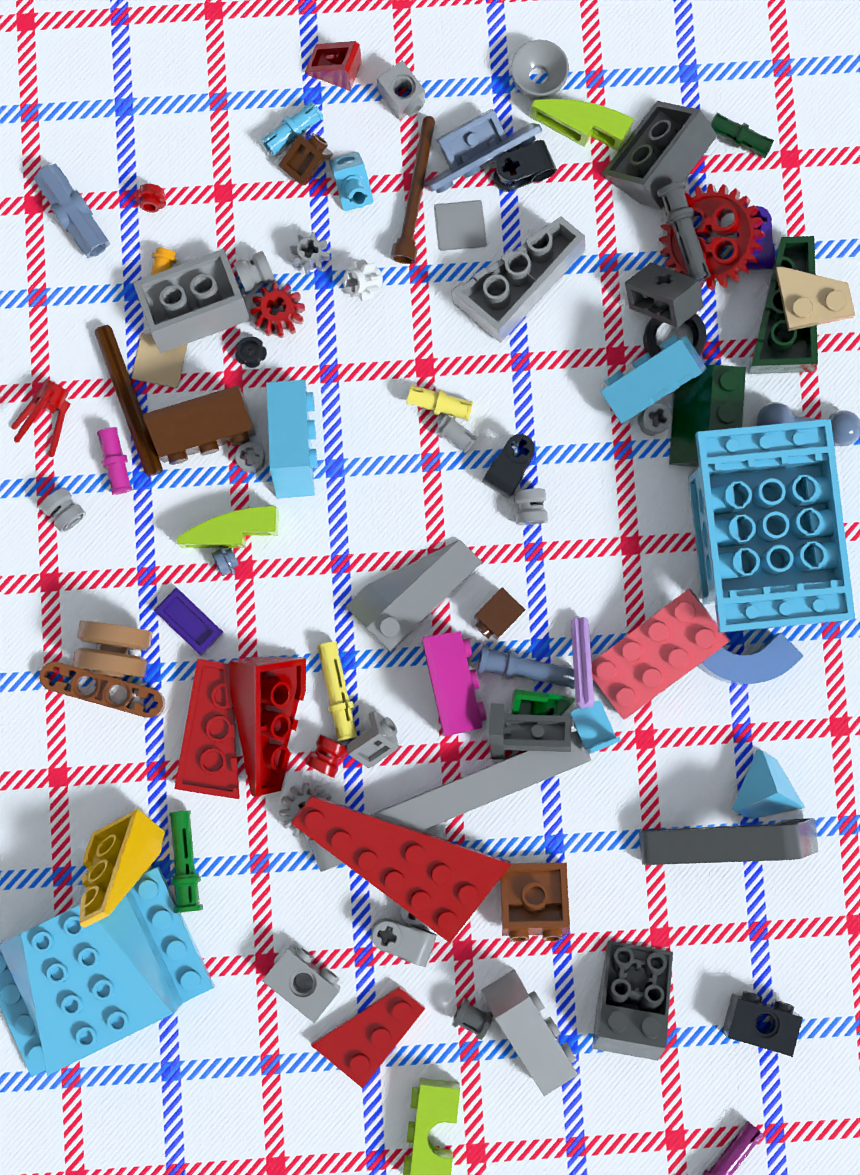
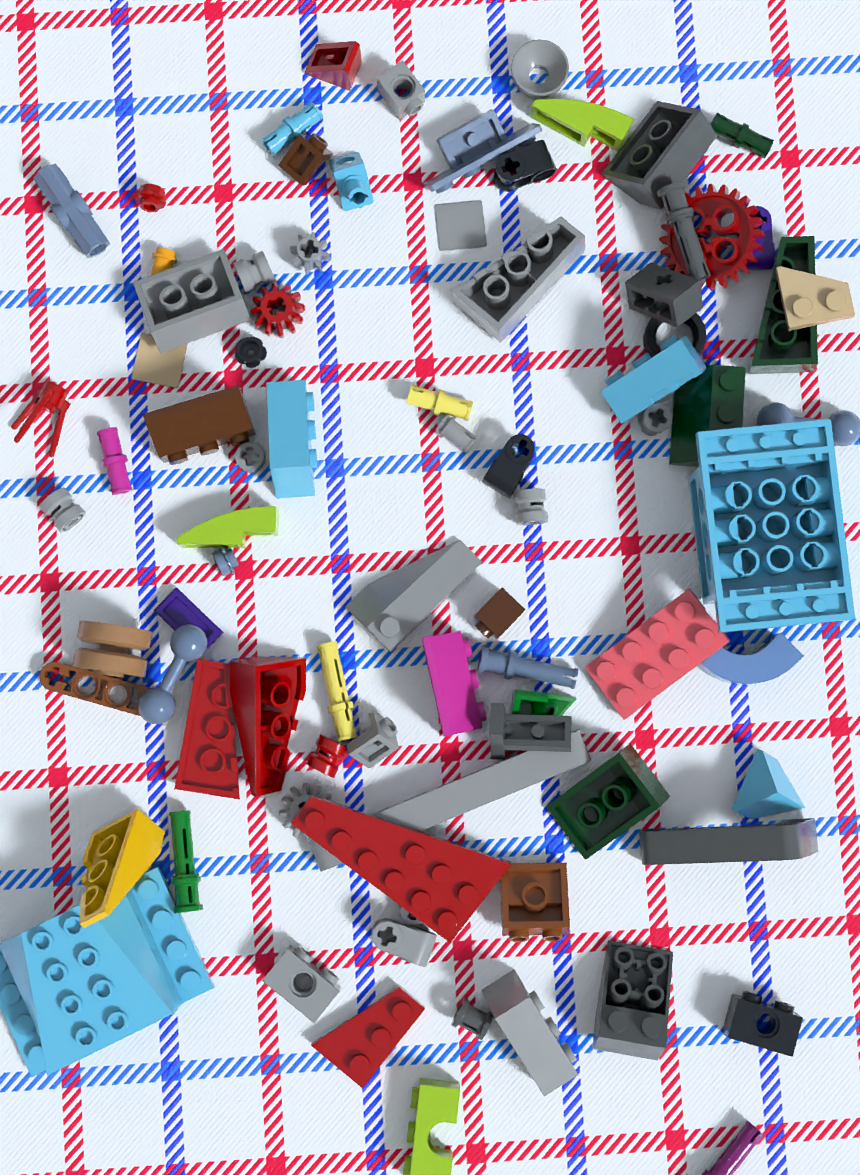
reddish brown axle [94,325,163,477] -> none
white gear [343,259,383,301] -> none
reddish brown piece [390,116,435,264] -> none
medium azure bracket [570,700,621,754] -> none
lavender axle [571,617,594,709] -> none
none -> sand blue piece [138,624,208,724]
none -> dark green slope [546,743,670,860]

